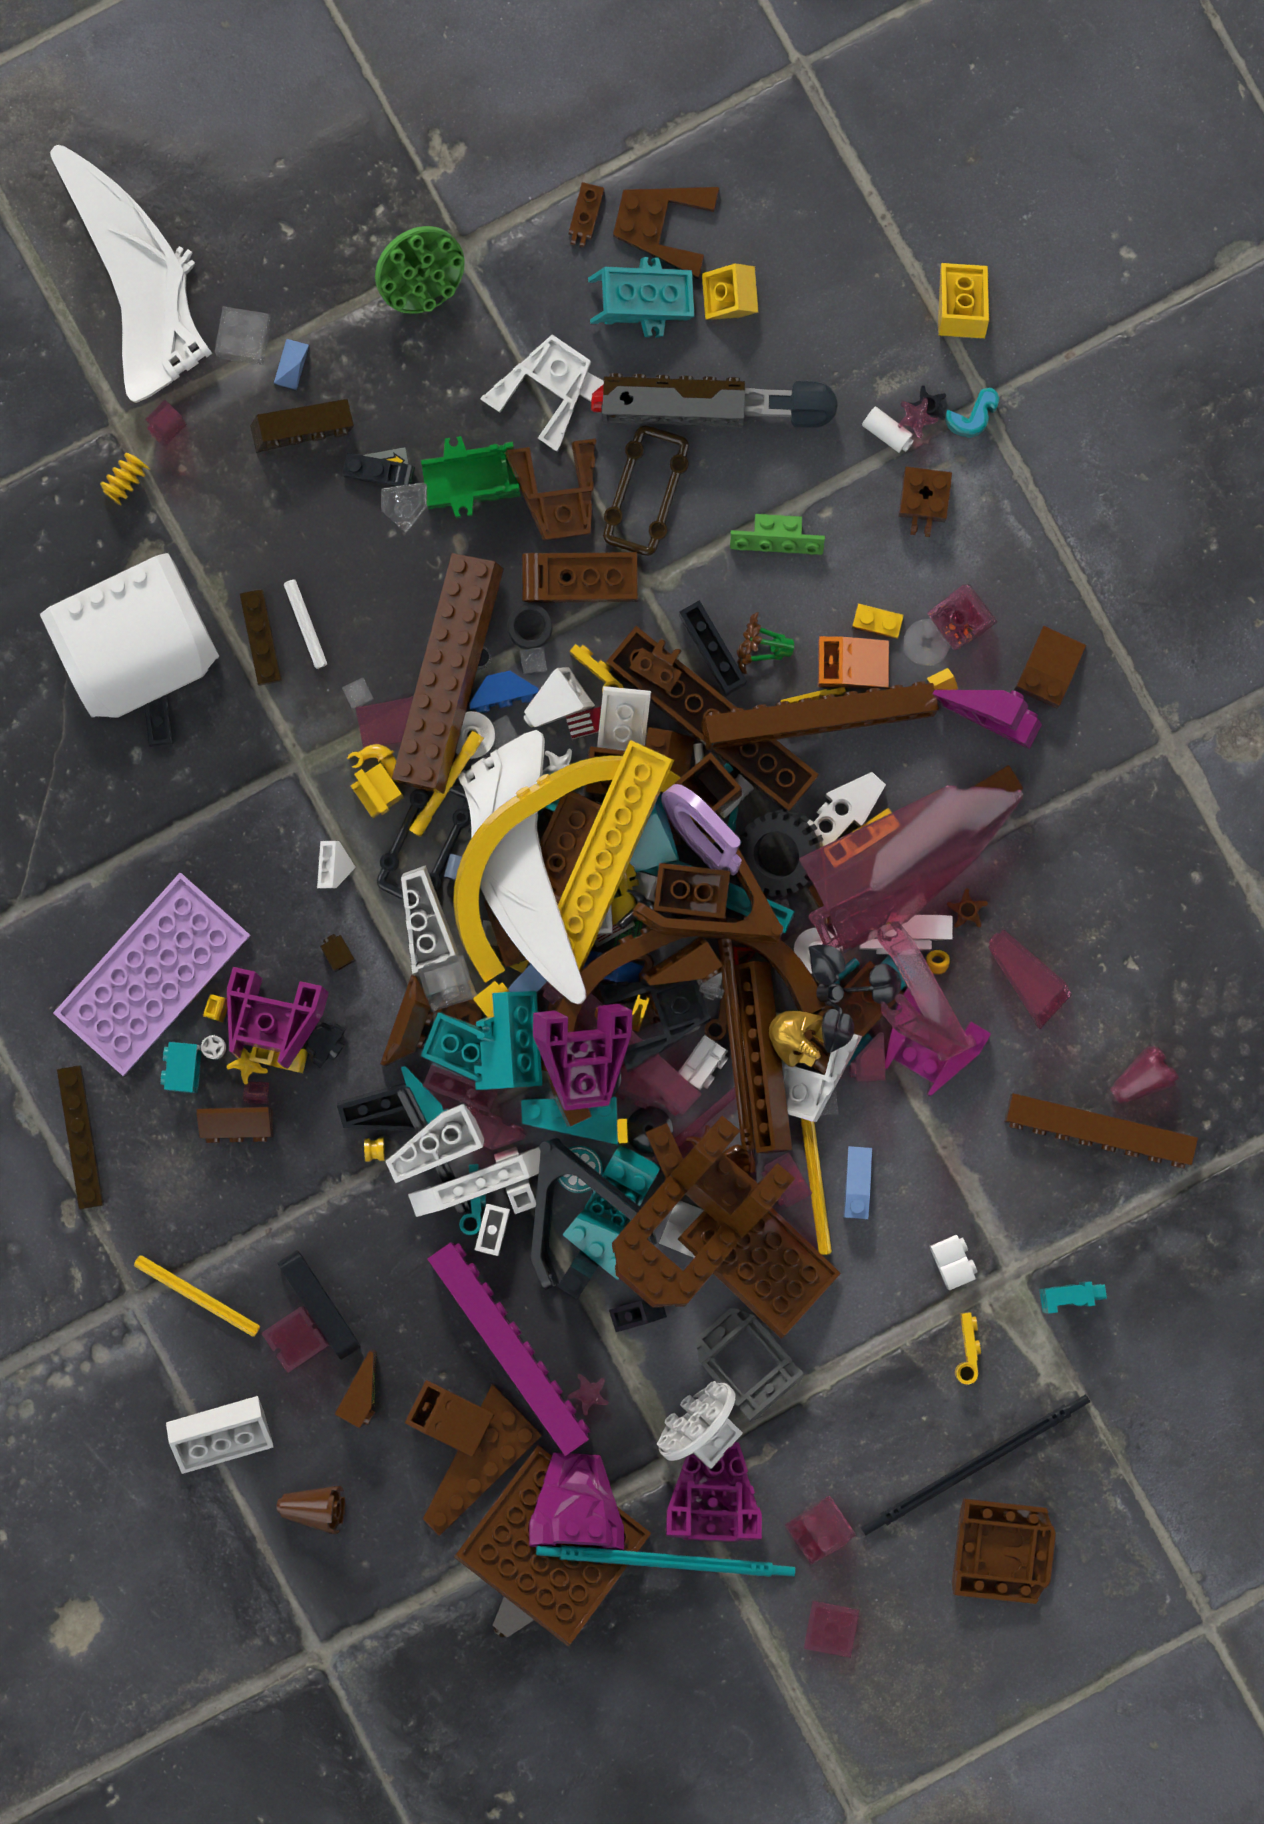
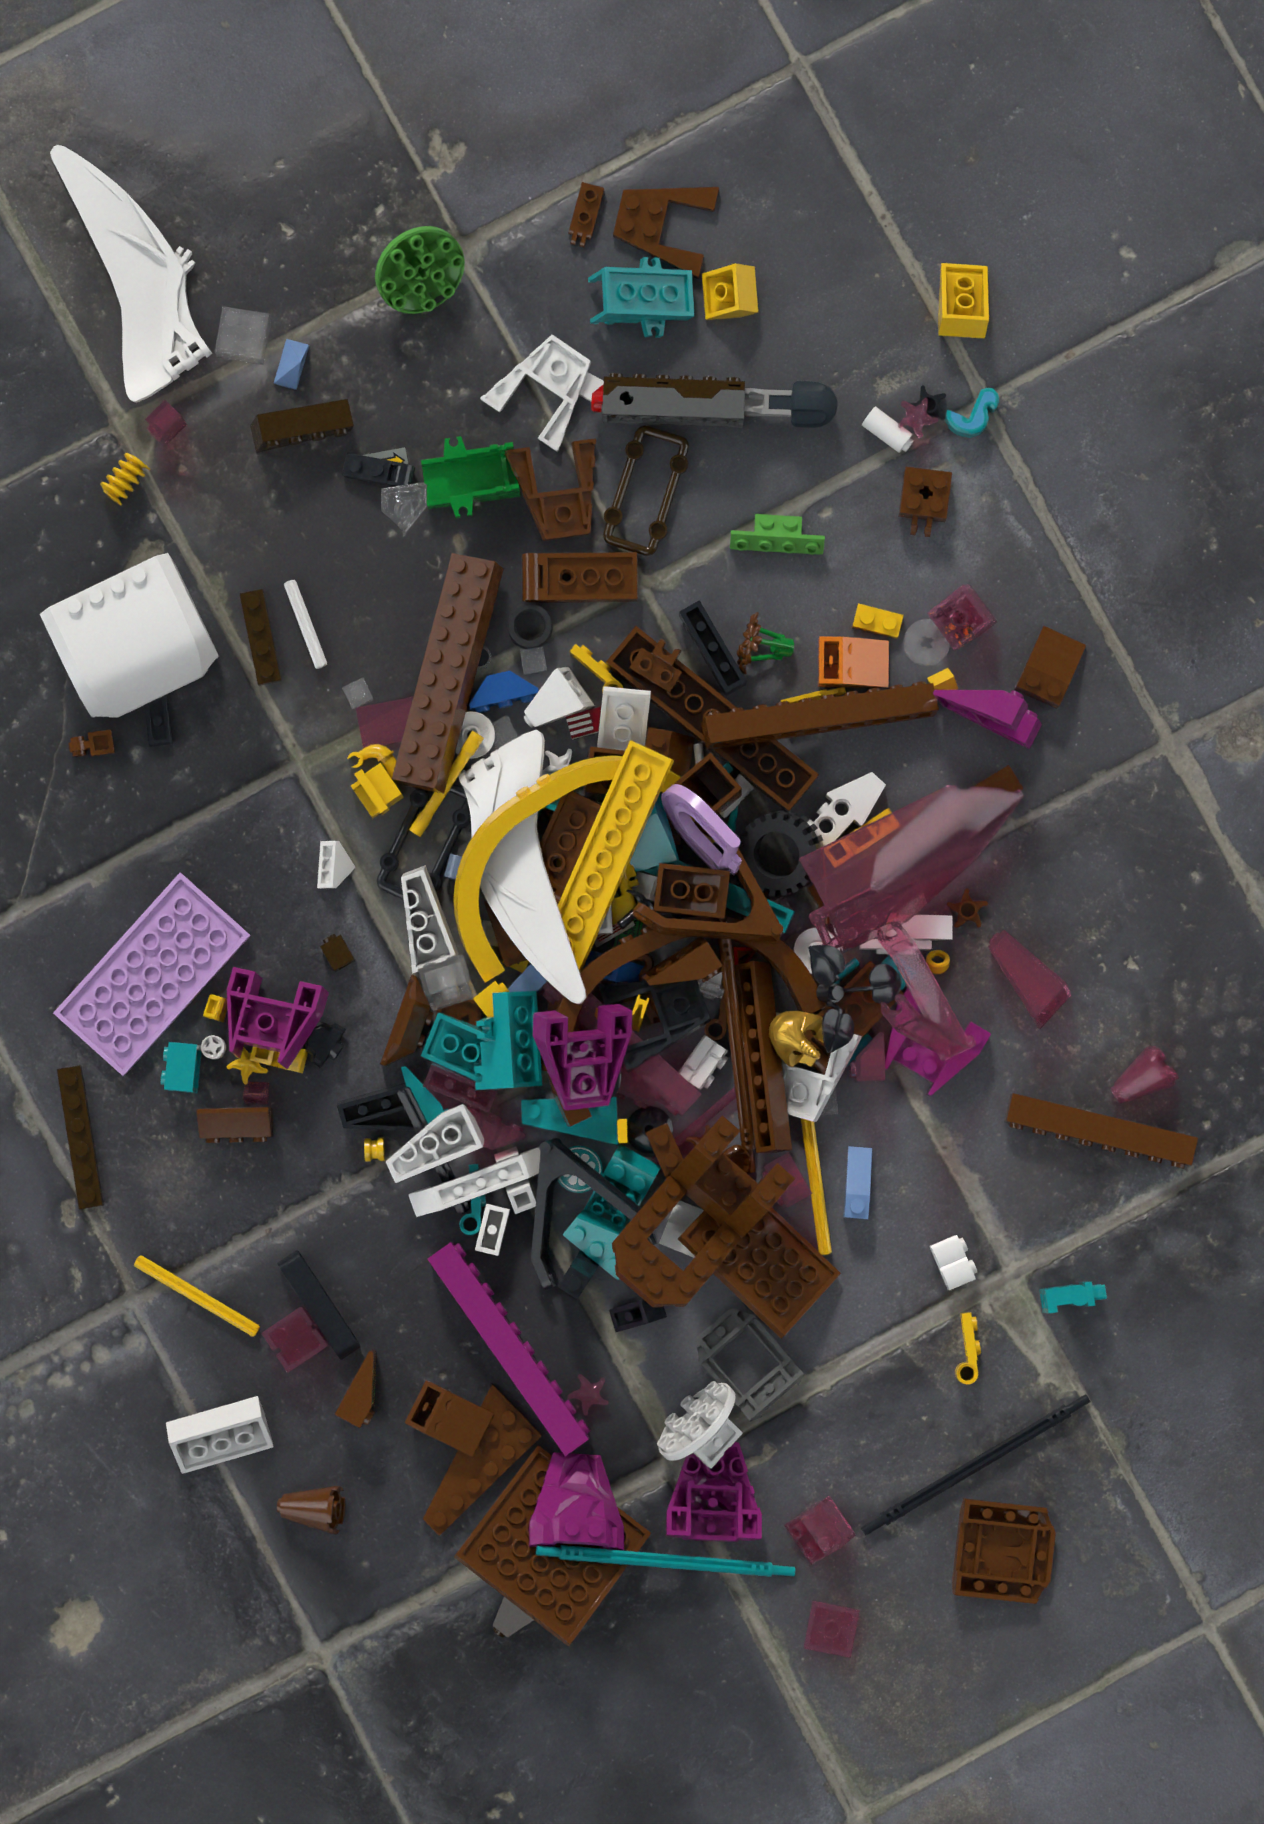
none -> reddish brown plate [68,729,115,757]

